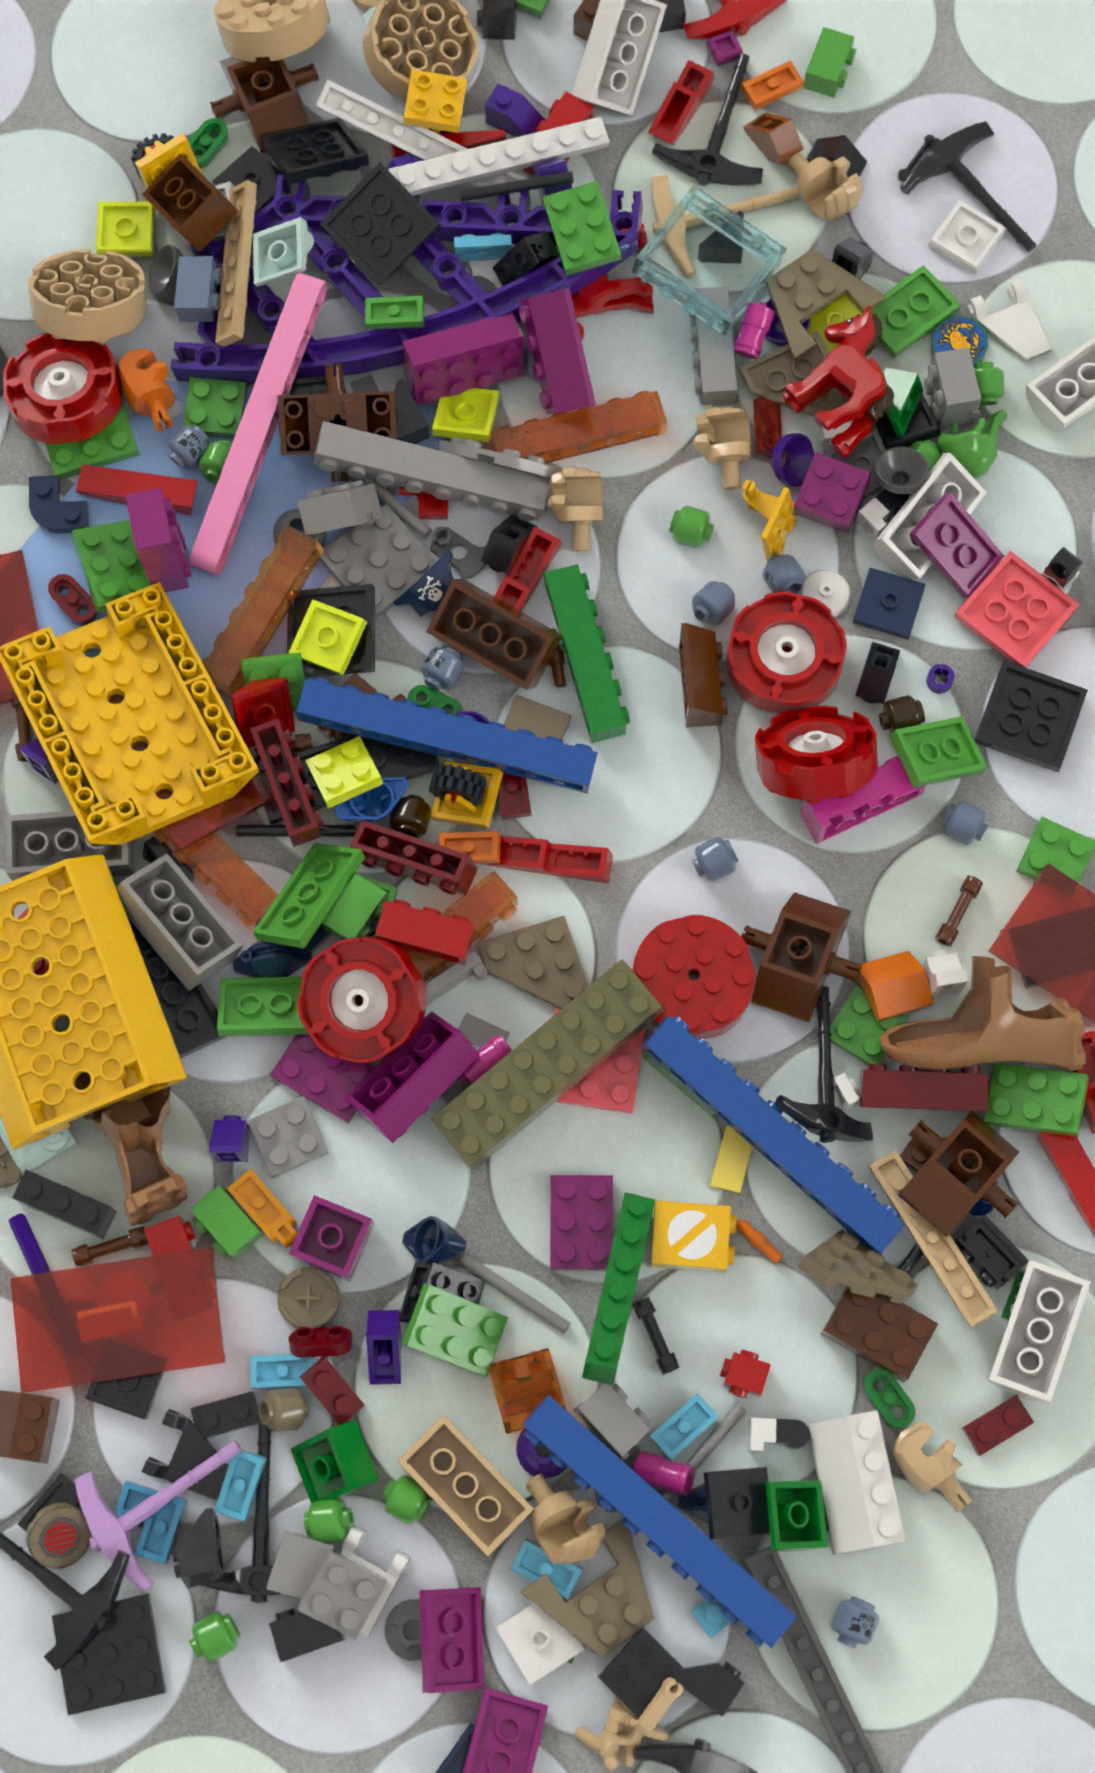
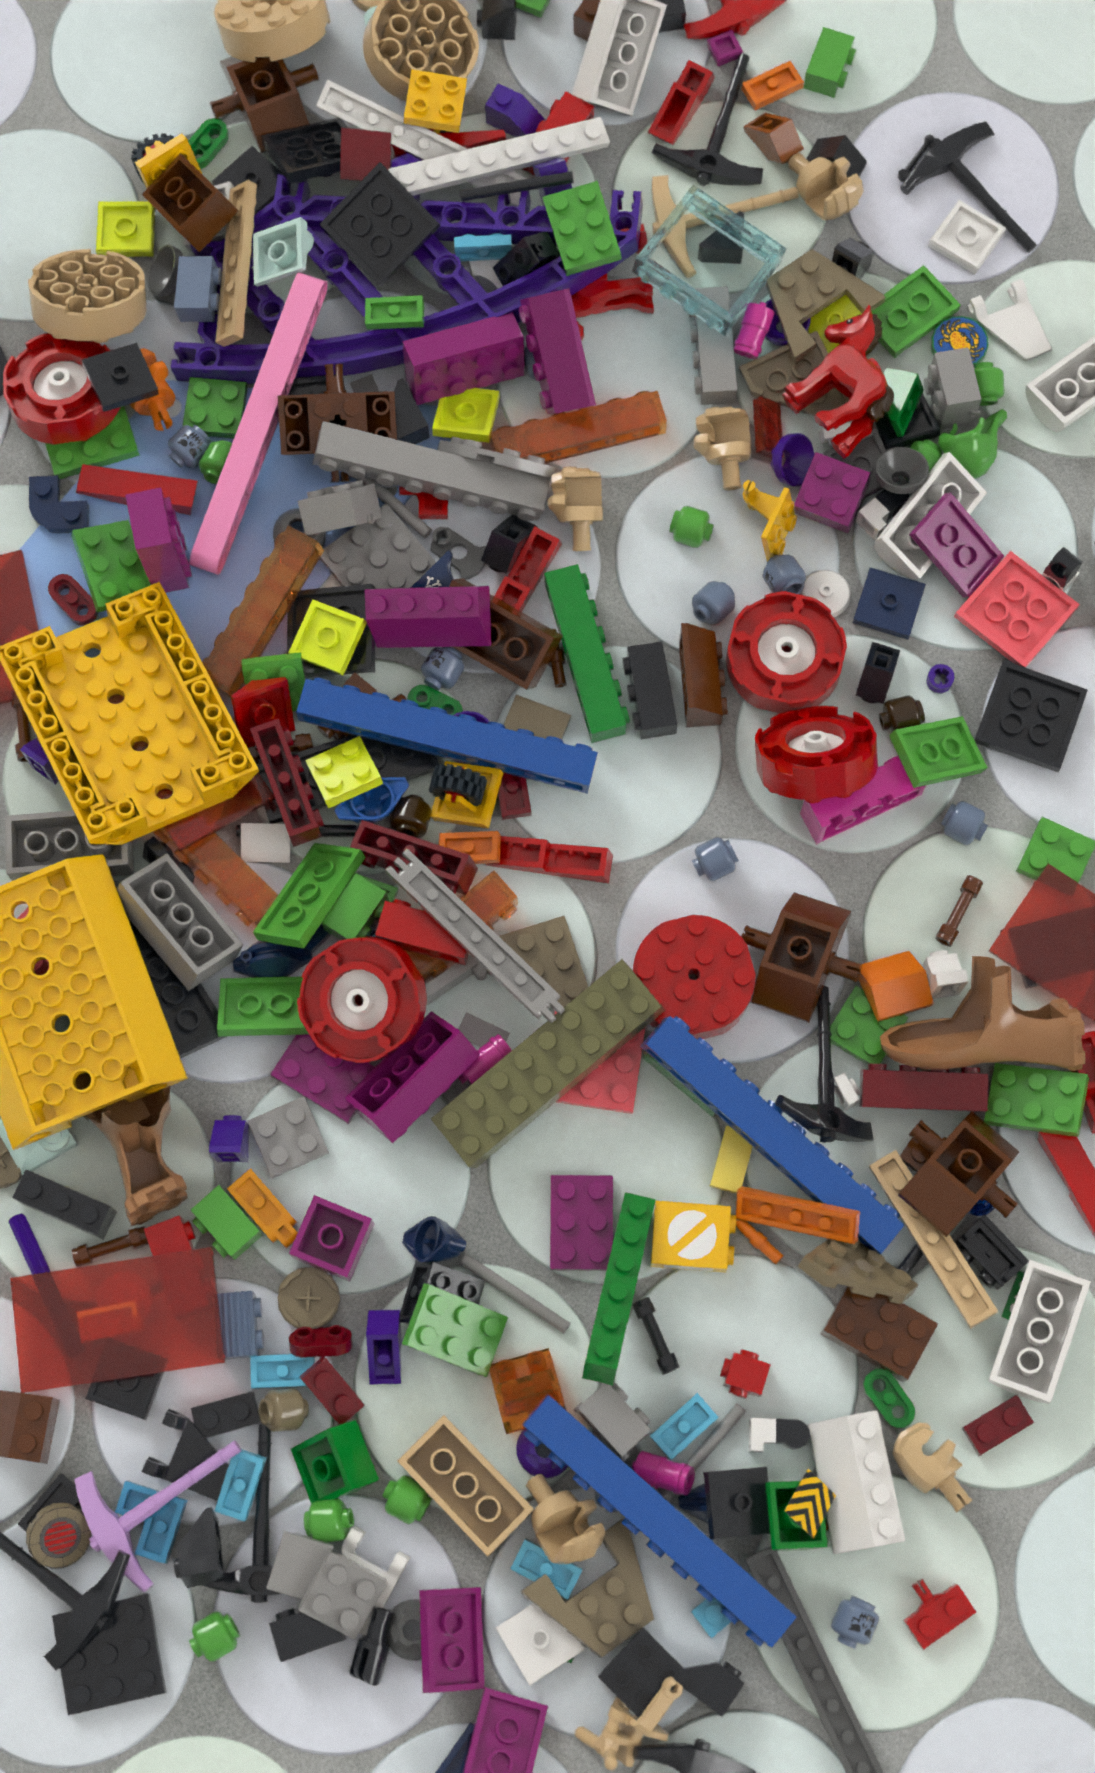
none -> black plate [82,343,158,412]
none -> sand blue brick [214,1291,264,1360]
none -> white sticker [241,823,290,863]
none -> dark red sticker [340,127,391,181]
none -> black arm [349,1606,394,1686]
none -> magenta slope [365,586,491,648]
none -> light grey hinge [385,849,565,1023]
none -> black brick [622,641,678,739]
none -> orange tile [736,1186,860,1244]
none -> sticker [785,1469,836,1538]
none -> red plate [903,1579,977,1650]

